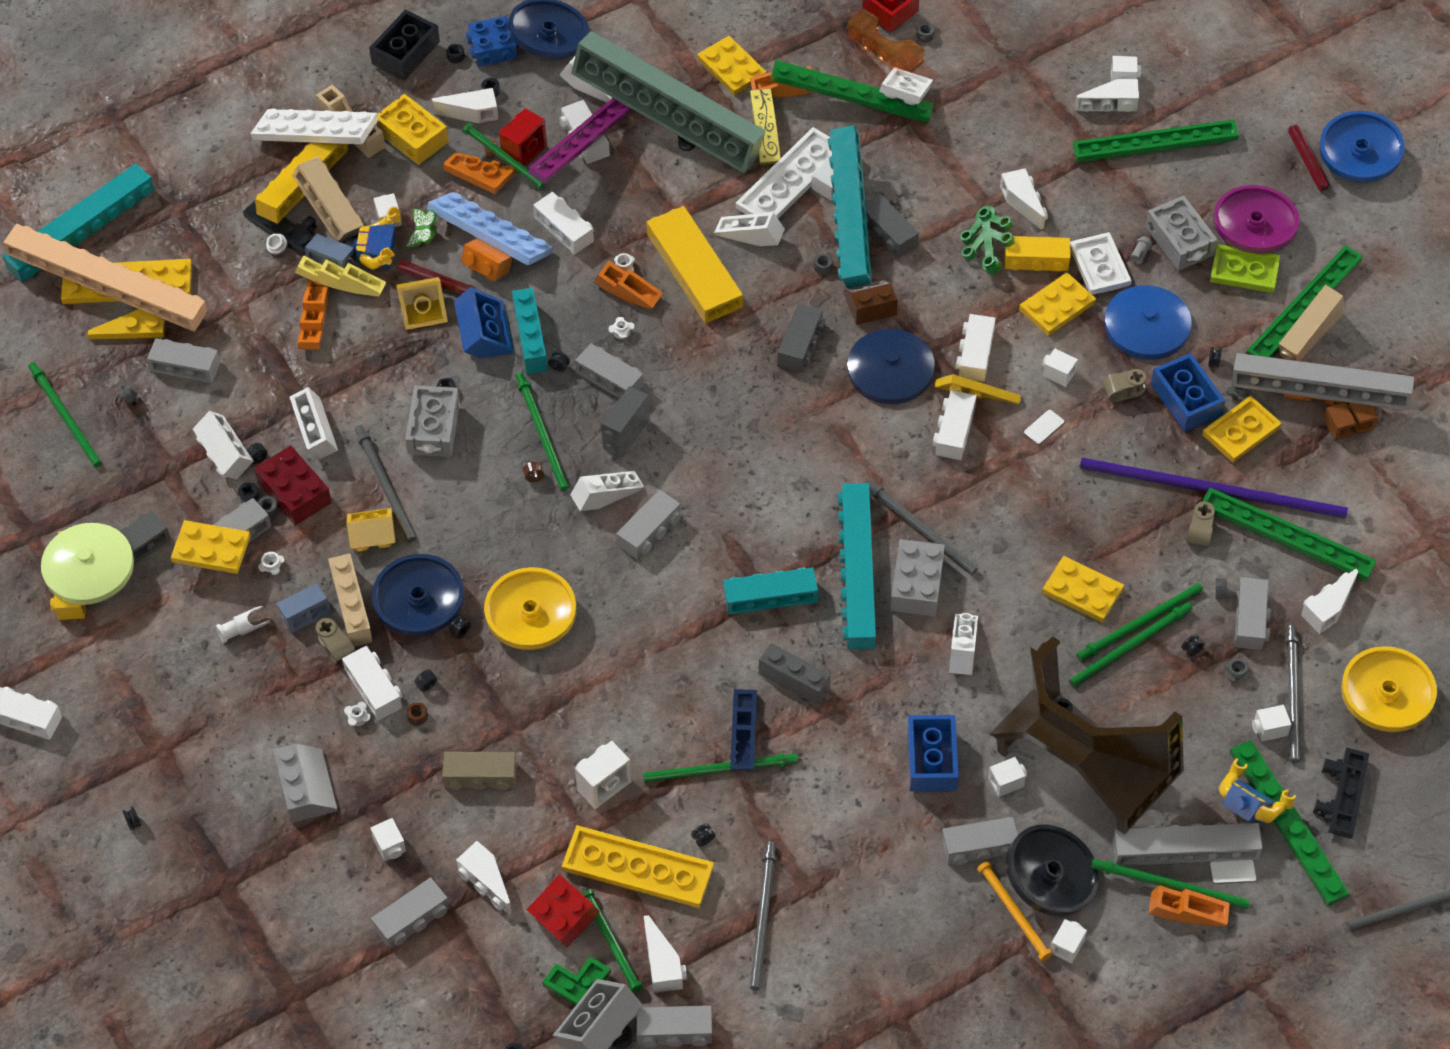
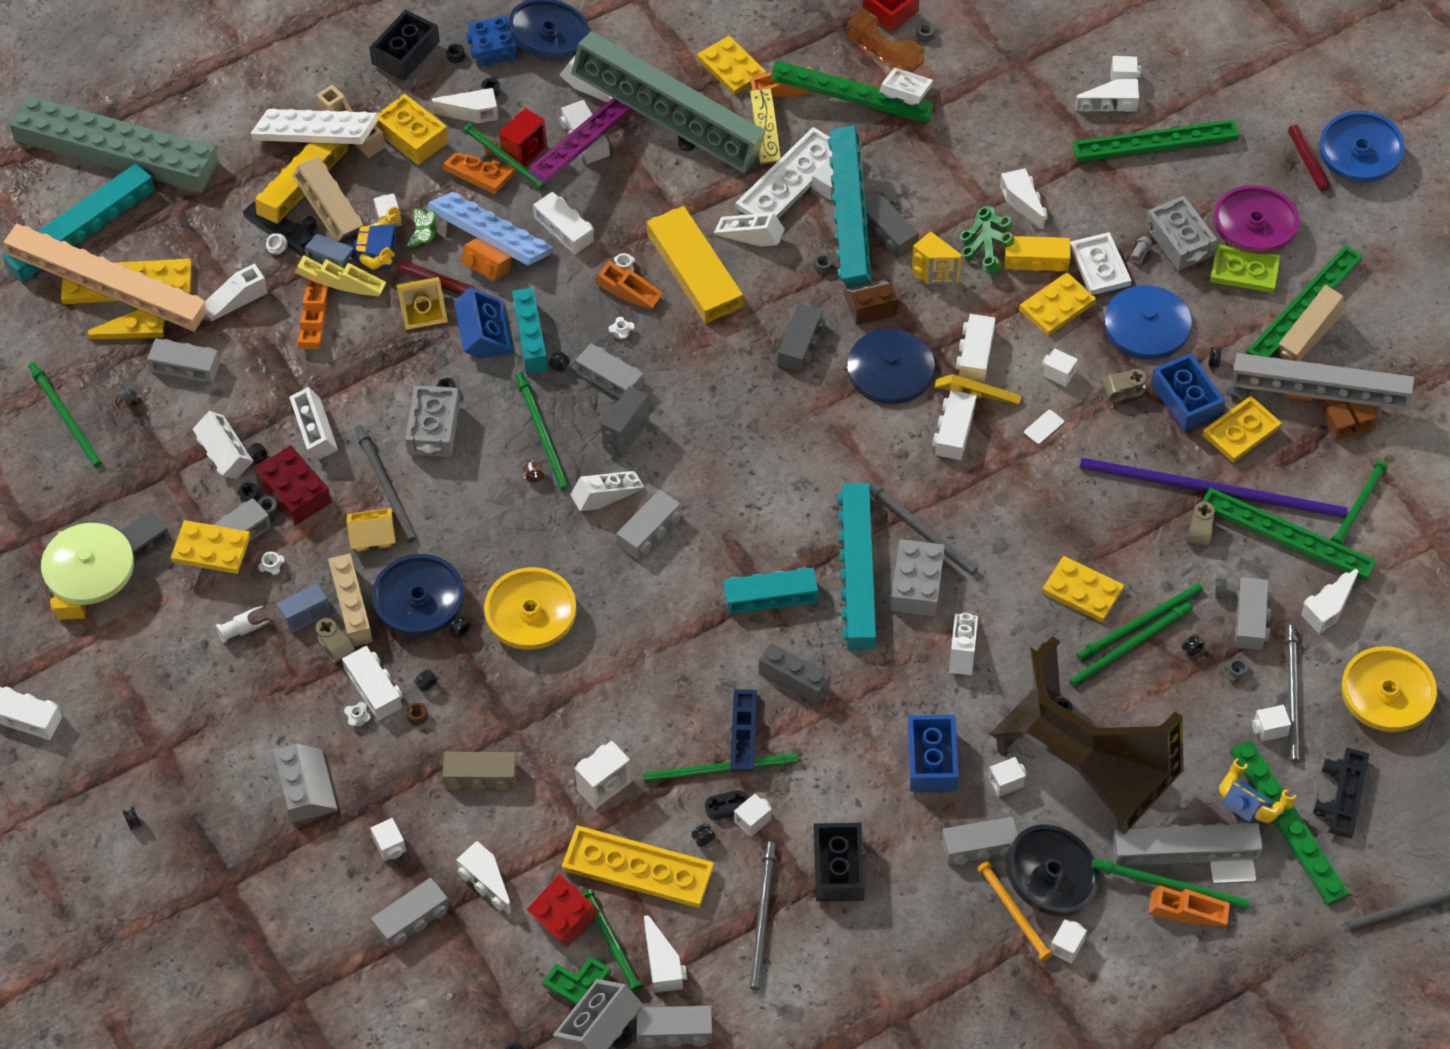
none -> sand green brick [10,95,219,193]
none -> white slope [205,264,268,321]
none -> black beam [705,790,749,820]
none -> white brick [734,794,772,837]
none -> black brick [813,822,865,902]
none -> yellow slope [911,231,962,284]
none -> green bar [1330,461,1388,545]

